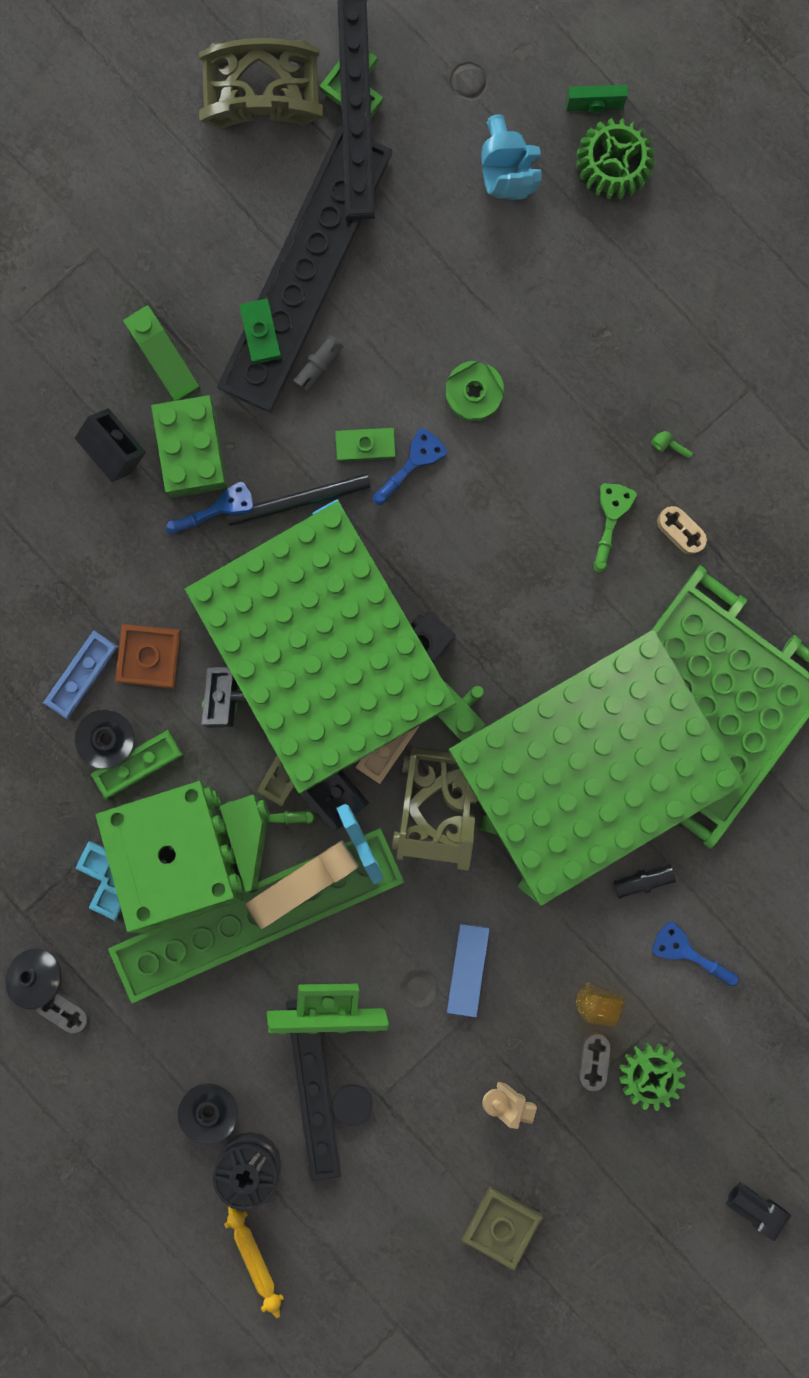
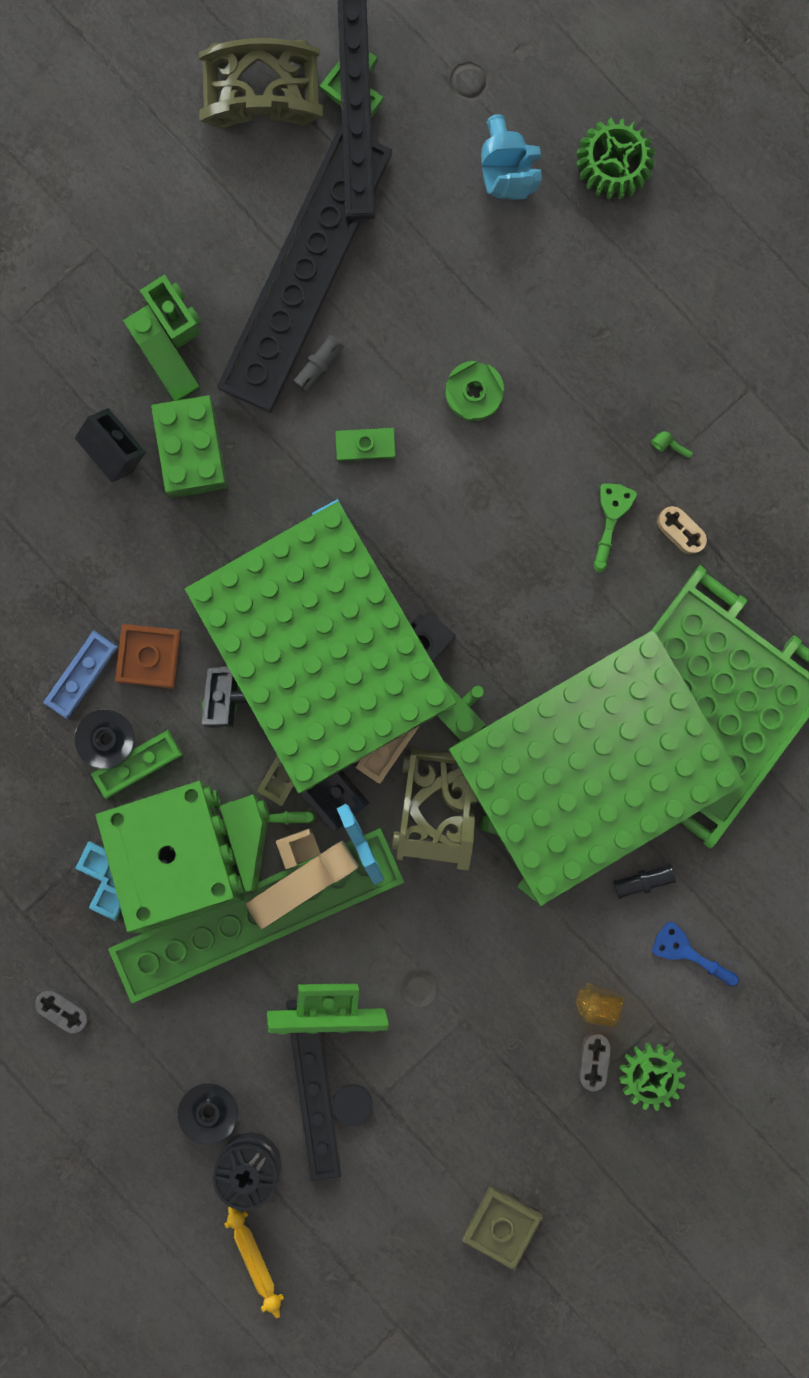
black dish [5,949,62,1009] -> none
blue piece [166,482,254,534] -> none
black piece [226,474,371,526] -> none
green plate [239,298,281,365] -> none
blue piece [373,428,447,505] -> none
medium blue tile [447,923,490,1017] -> none
tan hips [482,1082,537,1129] -> none
green plate [566,85,628,113] -> none
black piece [726,1182,791,1241] -> none
none -> bright green brick [140,274,202,349]
none -> tan panel [276,828,320,869]

